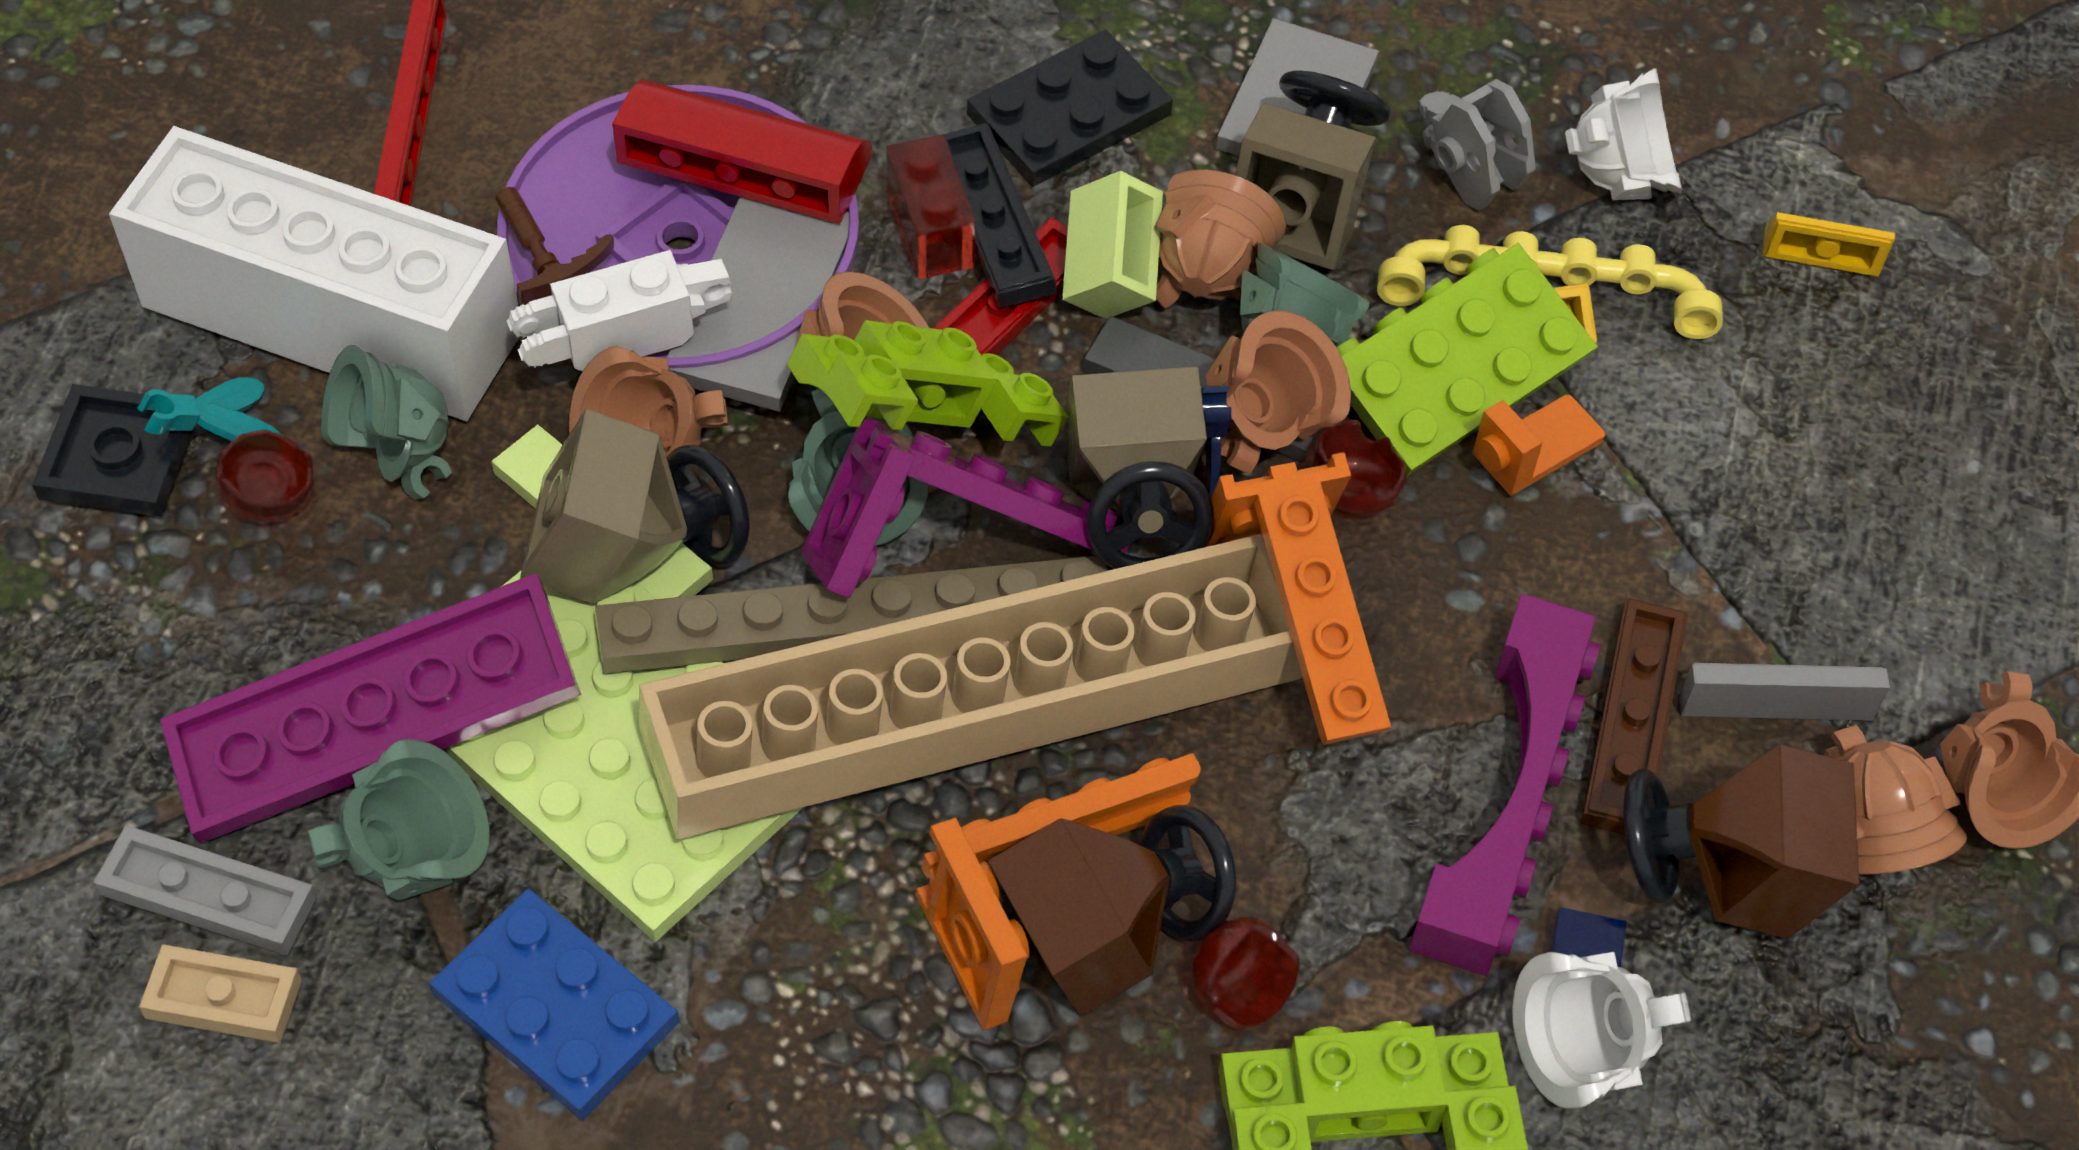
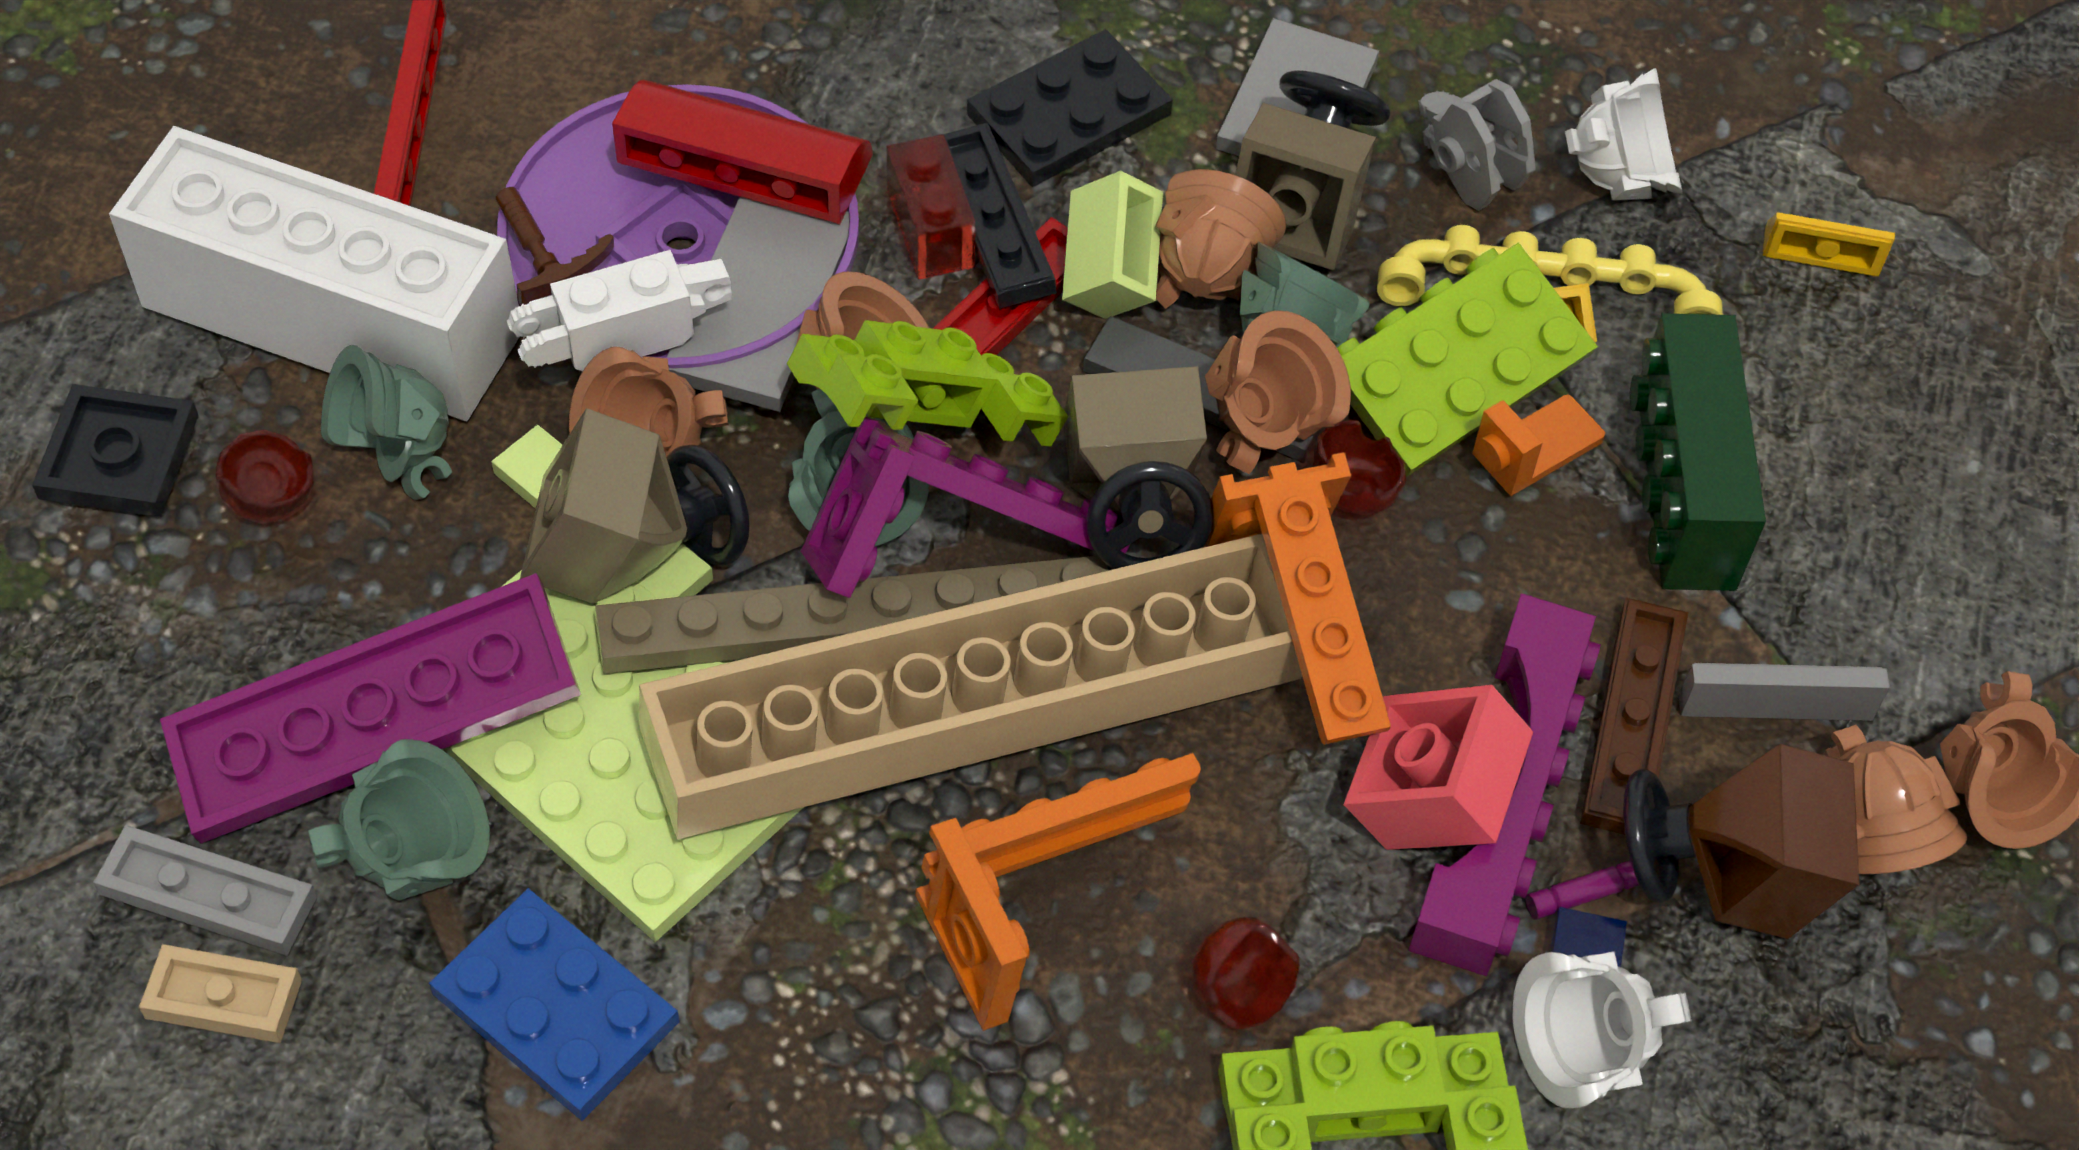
teal piece [137,377,287,453] -> none
reddish brown piece [988,805,1236,1017] -> none
dark blue piece [1201,386,1231,498] -> none
none -> coral brick [1343,685,1533,850]
none -> magenta wheel [1525,860,1639,920]
none -> dark green brick [1630,313,1766,591]

